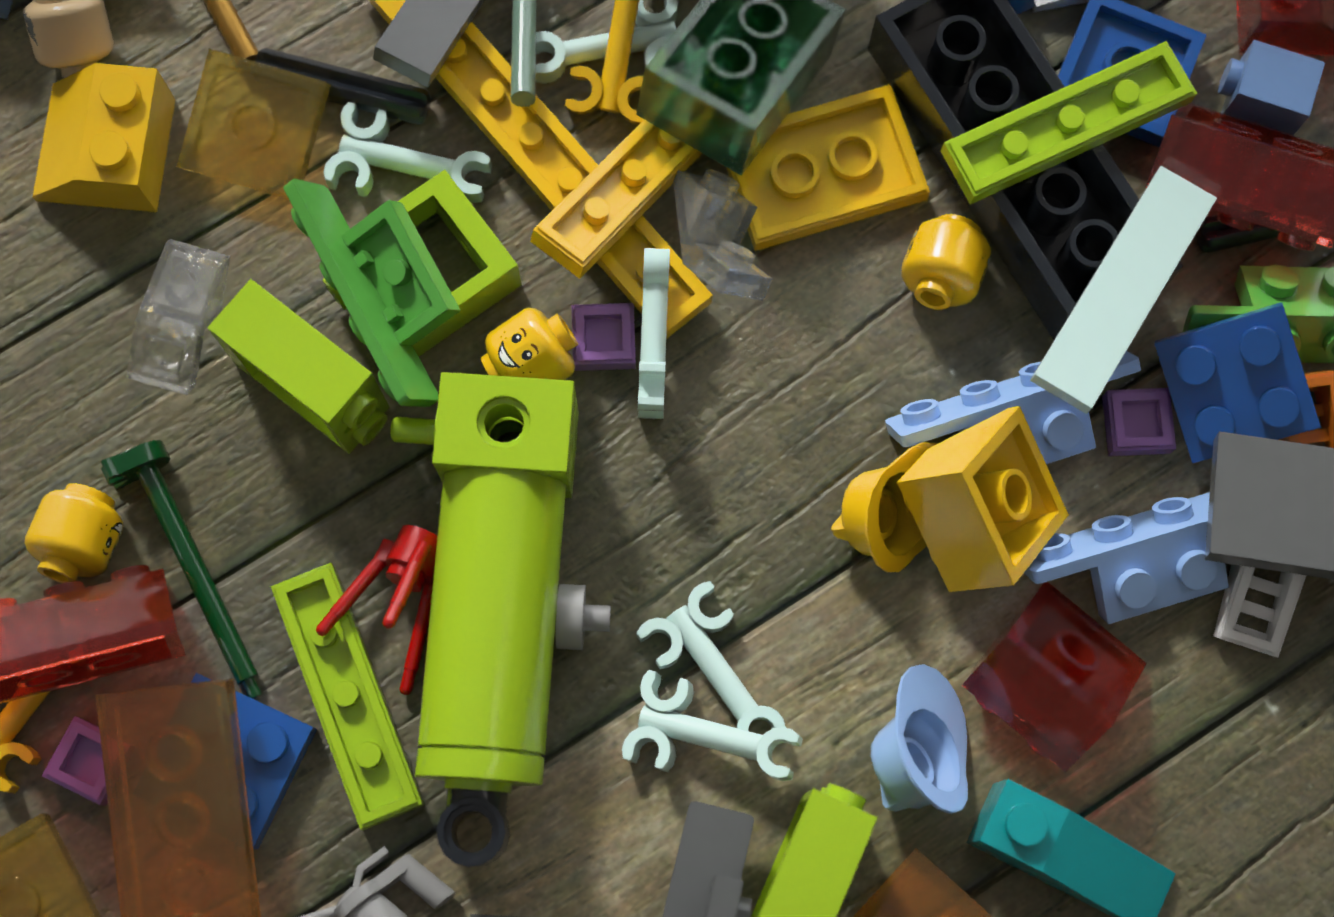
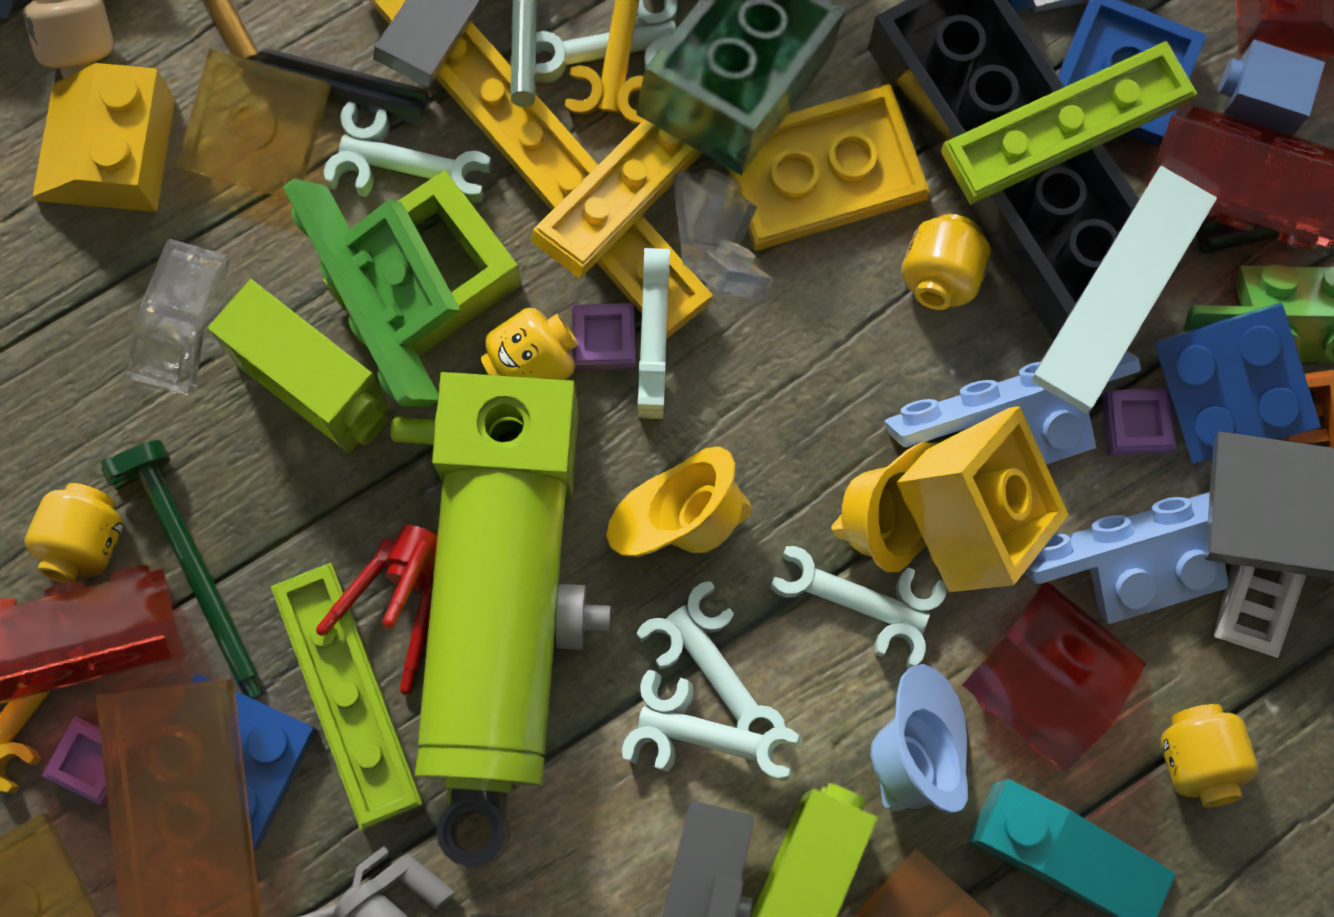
none -> yellow piece [606,446,752,557]
none -> light aqua bar [770,546,947,668]
none -> yellow head [1160,704,1258,808]

